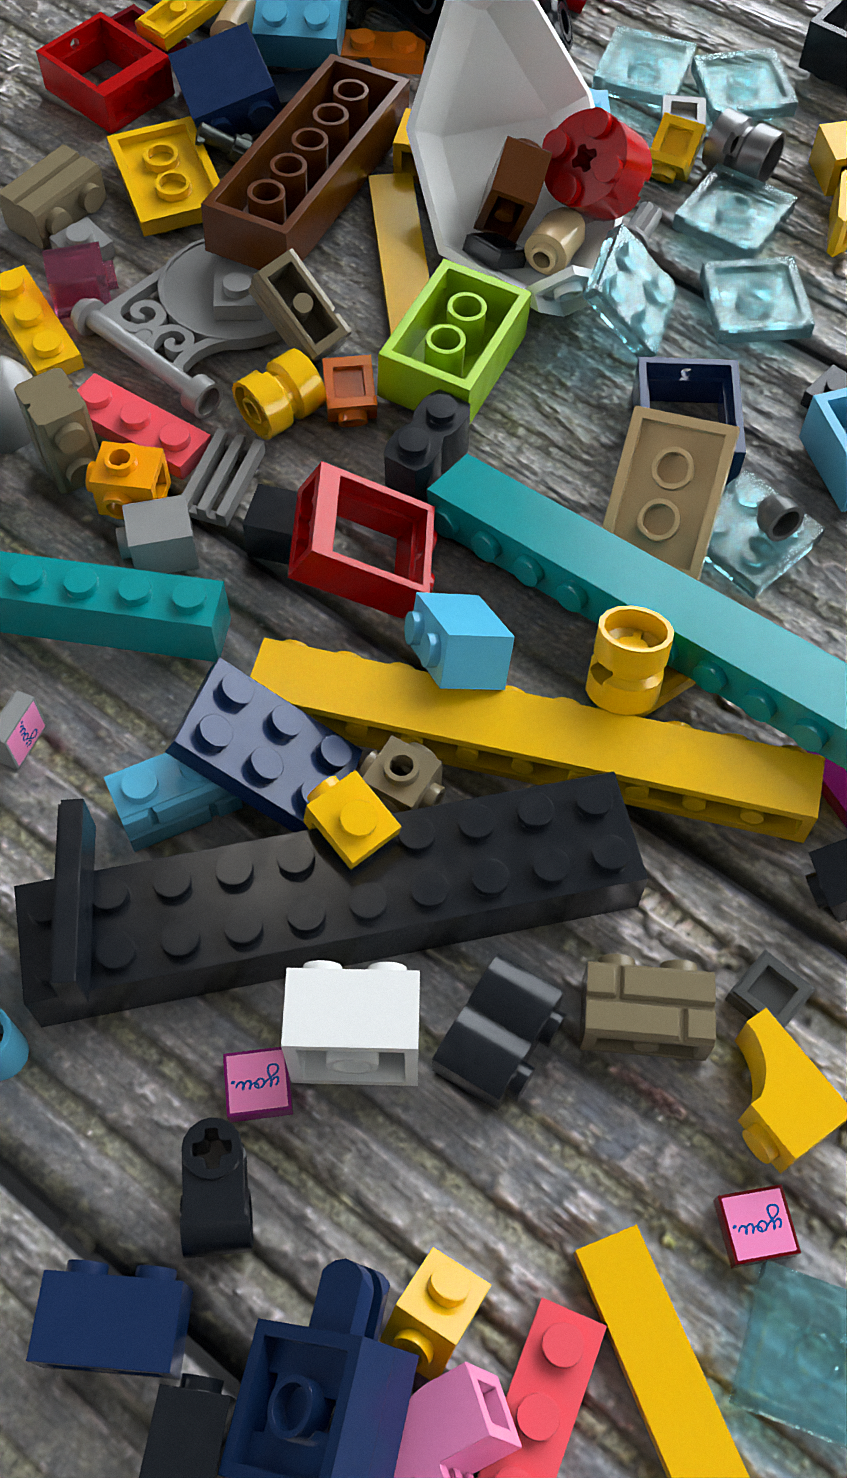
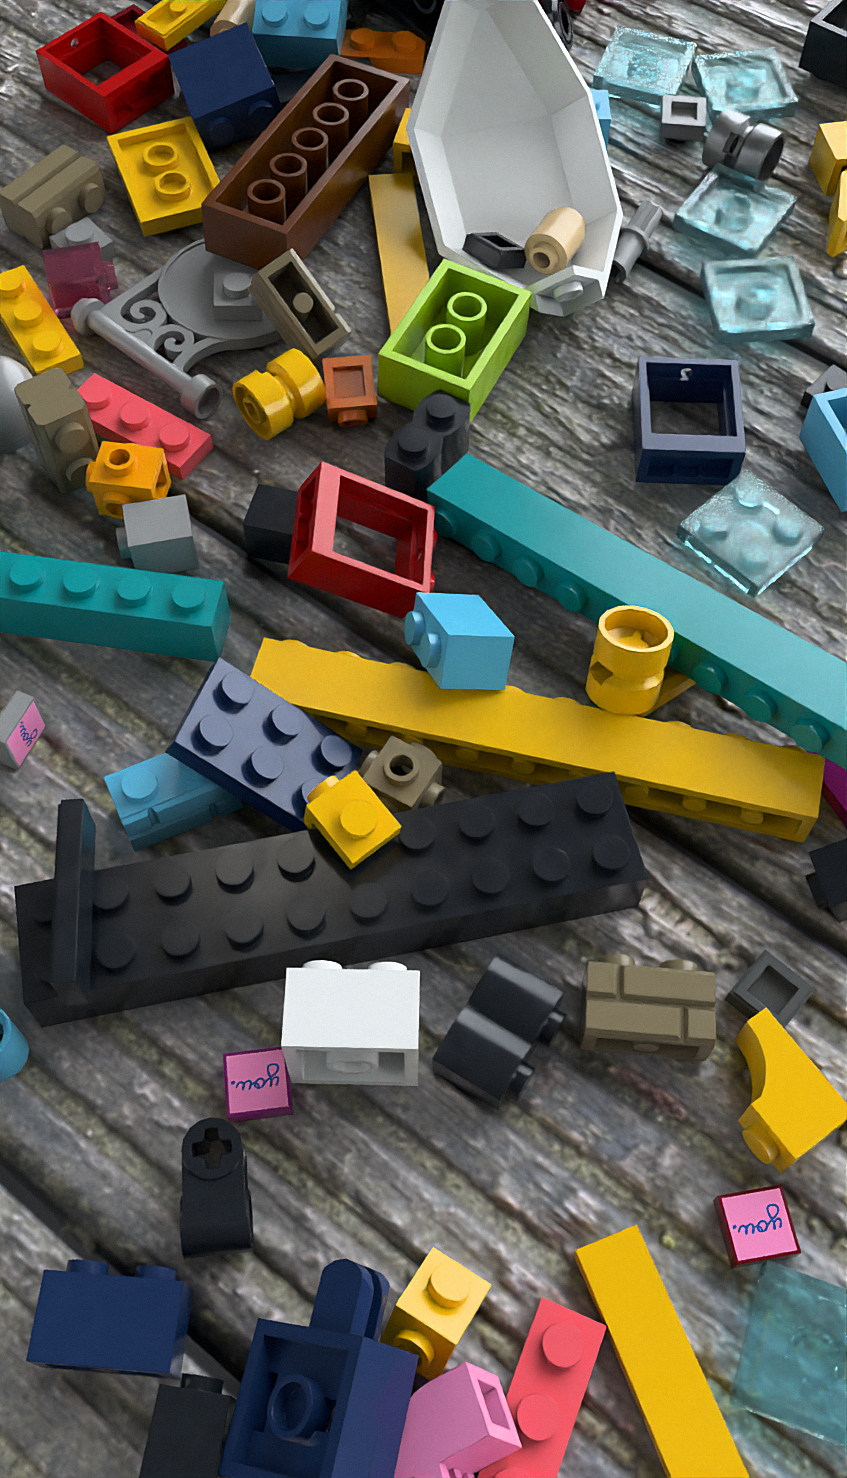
light grey tile [182,428,265,528] -> none
pearl dark grey piece [195,122,254,163] -> none
reddish brown brick [473,136,553,243] -> none
red brick [542,107,652,222] -> none
clear light blue plate [583,223,679,358] -> none
tan plate [602,405,740,581] -> none
yellow bracket [649,112,707,183] -> none
dark grey hinge [756,494,804,542] -> none

